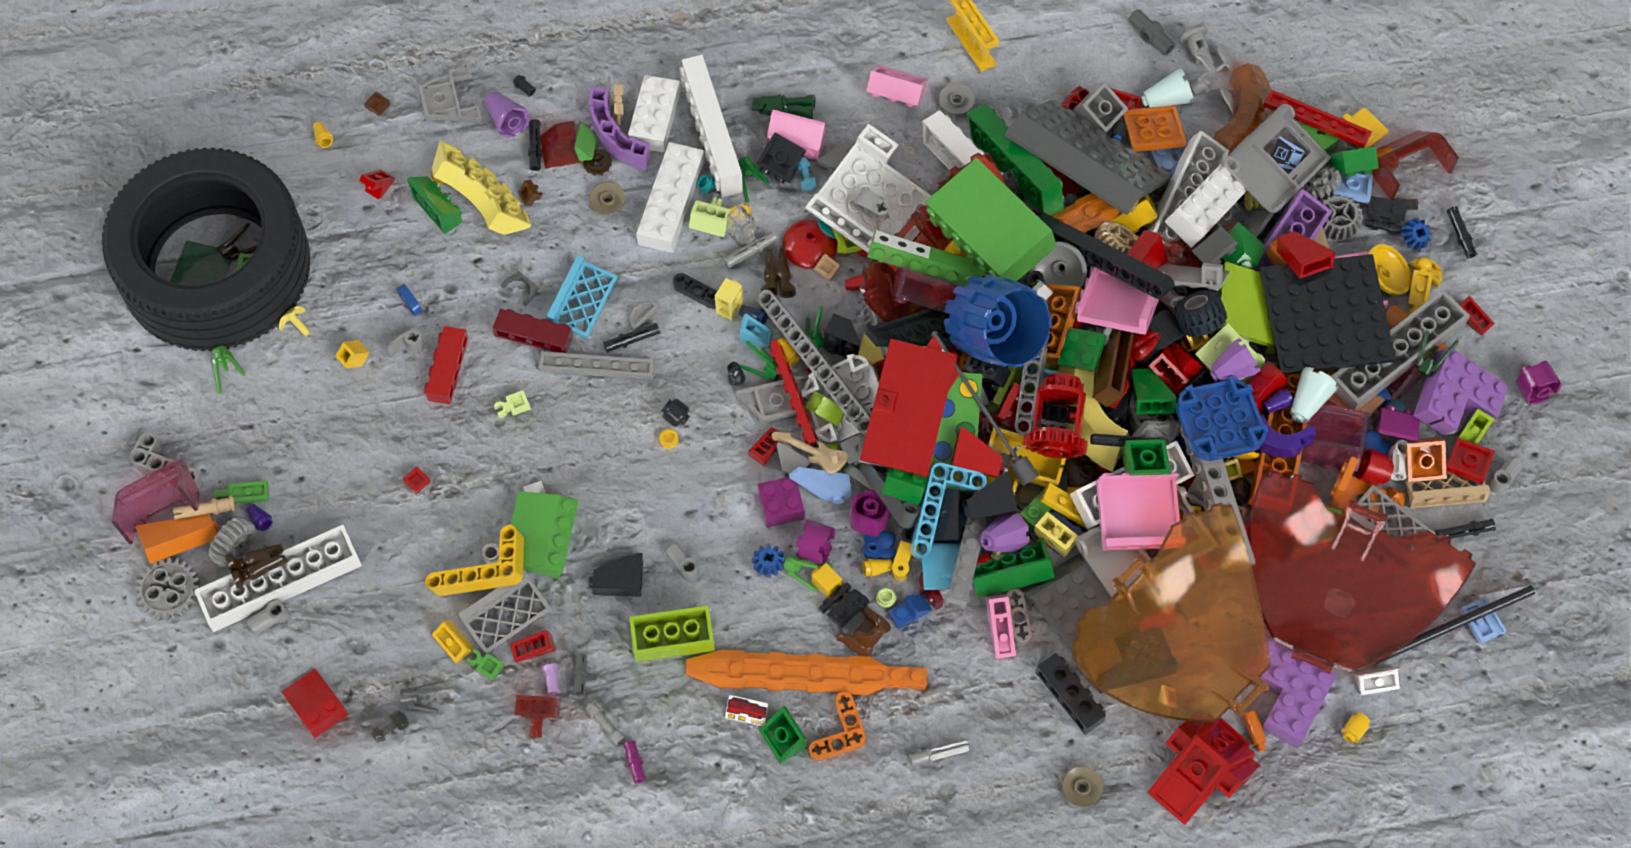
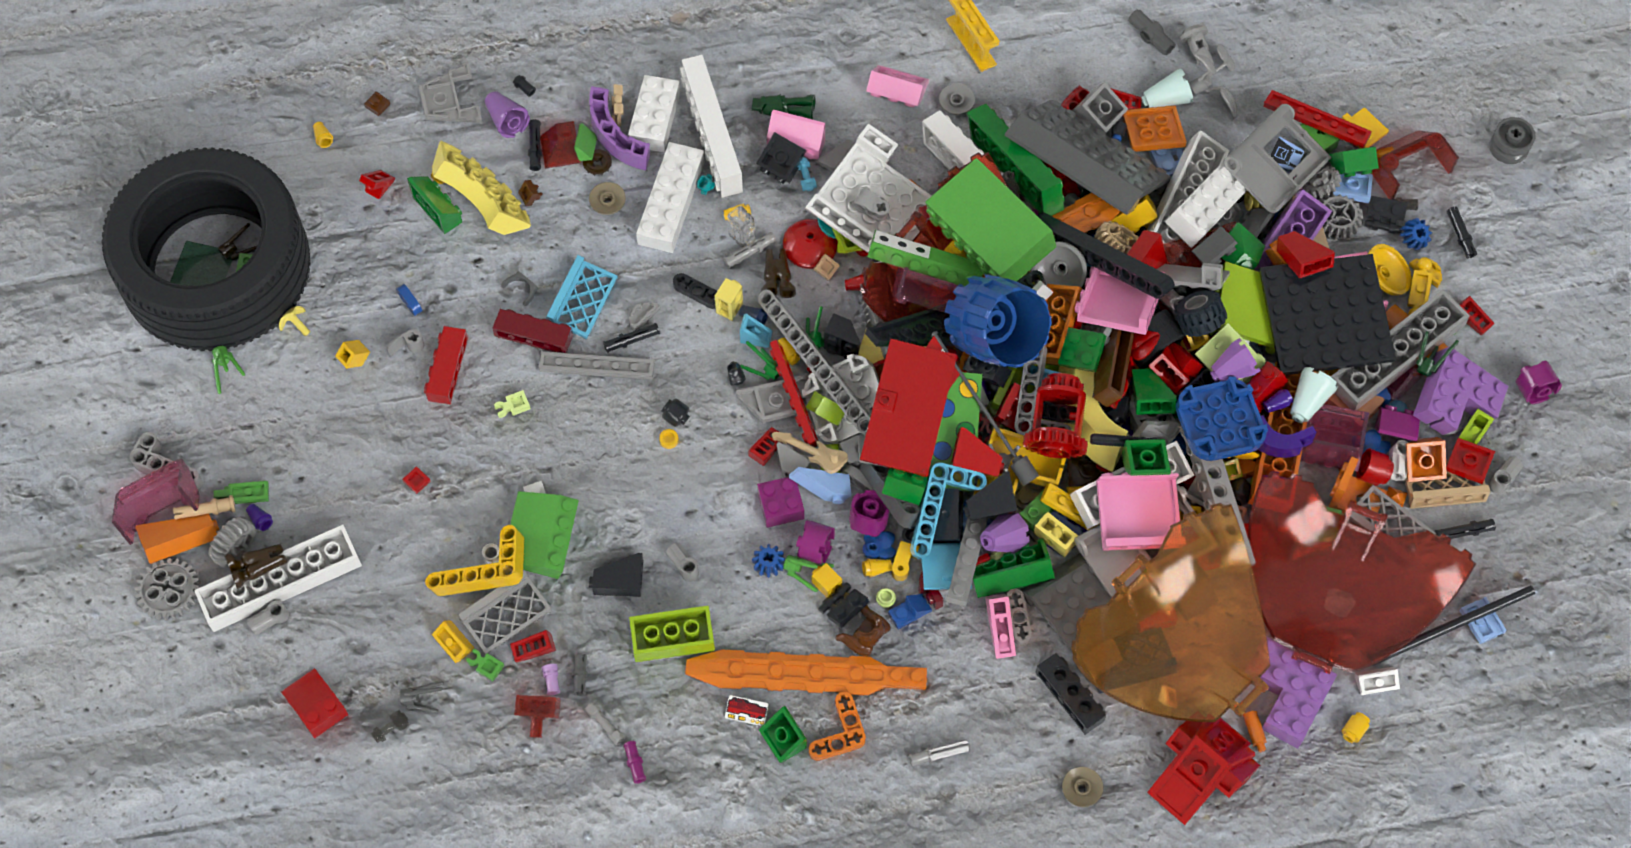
yellowish green brick [689,197,731,237] -> none
green plant [738,156,770,202] -> none
clear orange brick [1213,63,1274,156] -> none
none -> dark grey wheel [1489,117,1536,164]

